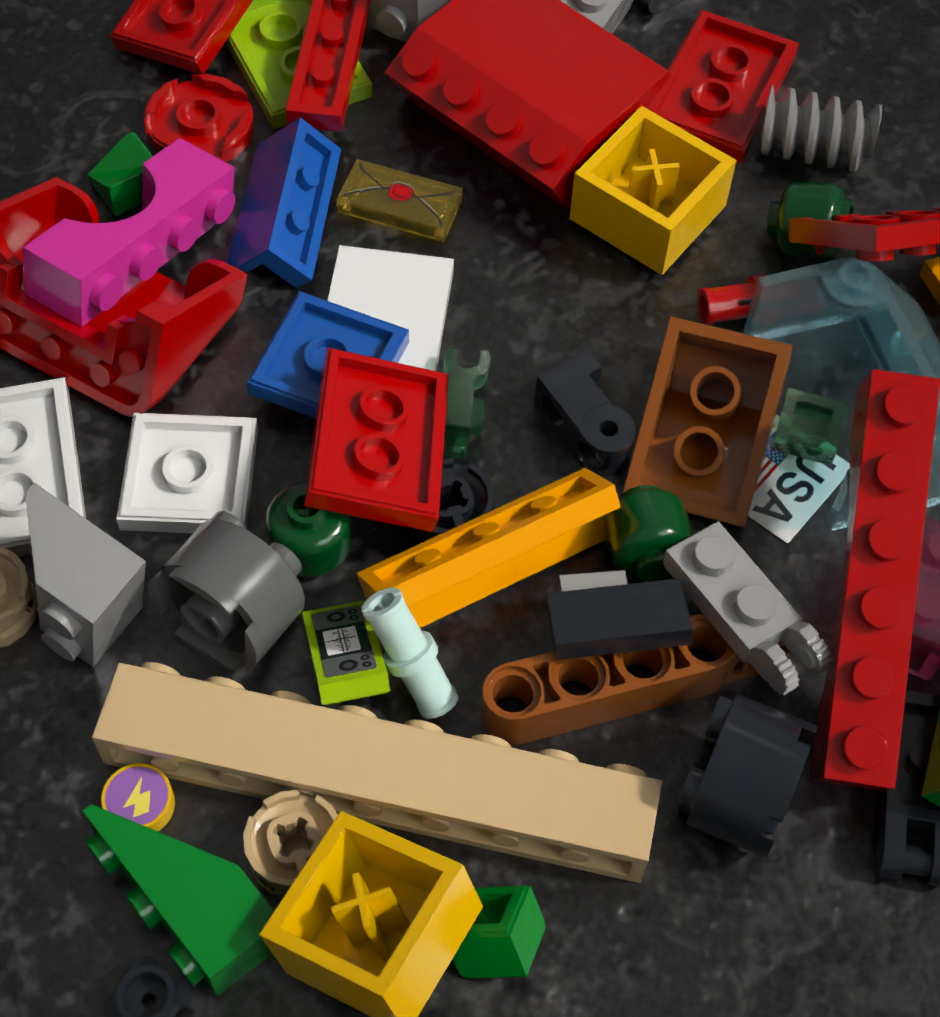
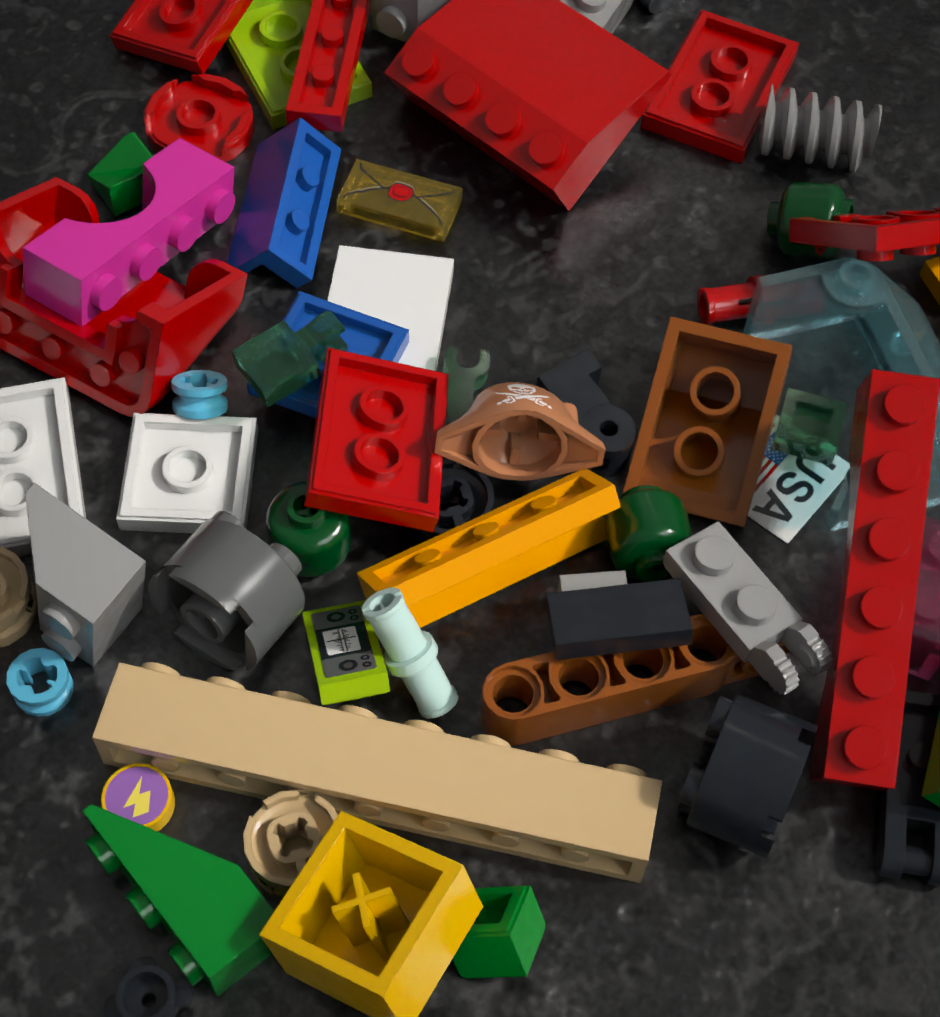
yellow brick [569,106,737,275] -> none
none -> medium azure bush [7,648,73,717]
none -> medium azure bush [171,370,228,420]
none -> clear green plate [231,311,348,407]
none -> nougat hat [434,382,606,481]

